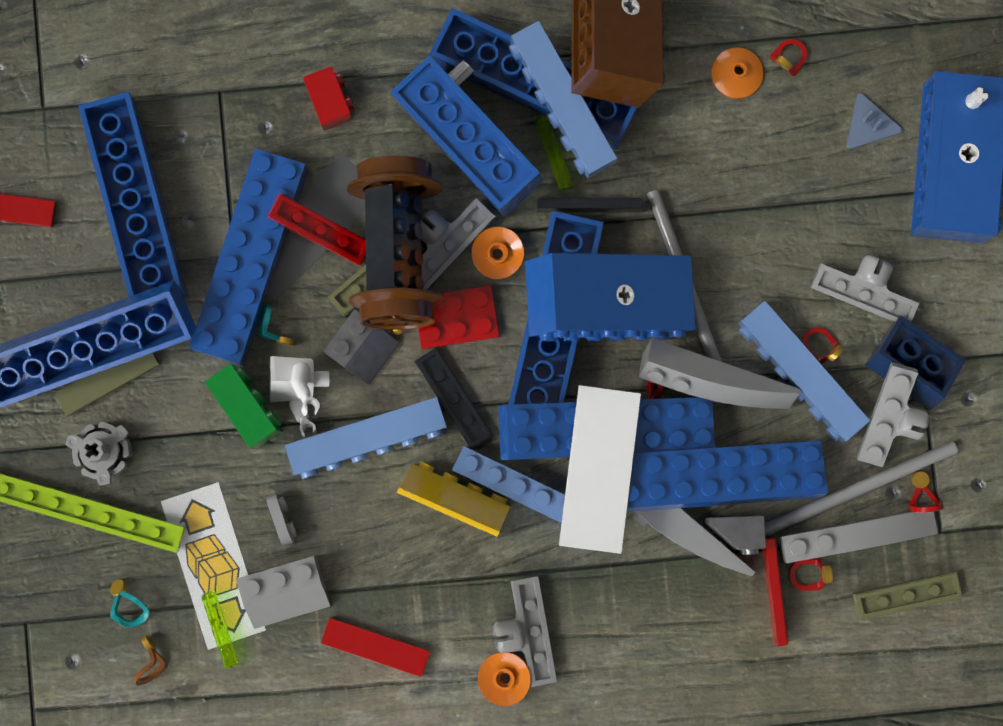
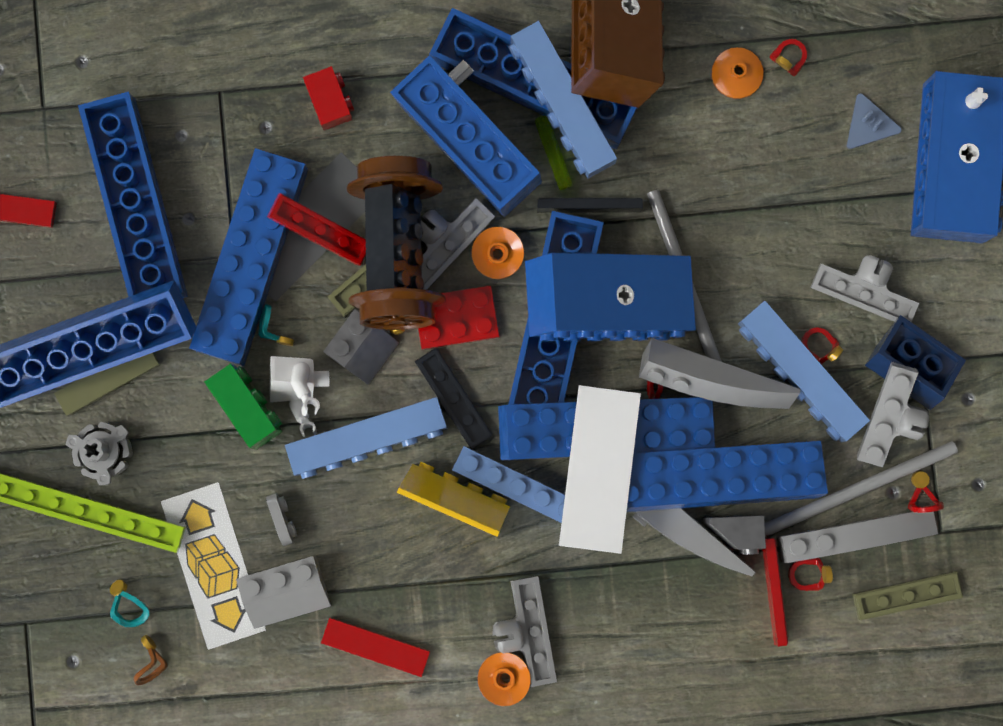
clear neon green axle [201,591,238,669] -> none

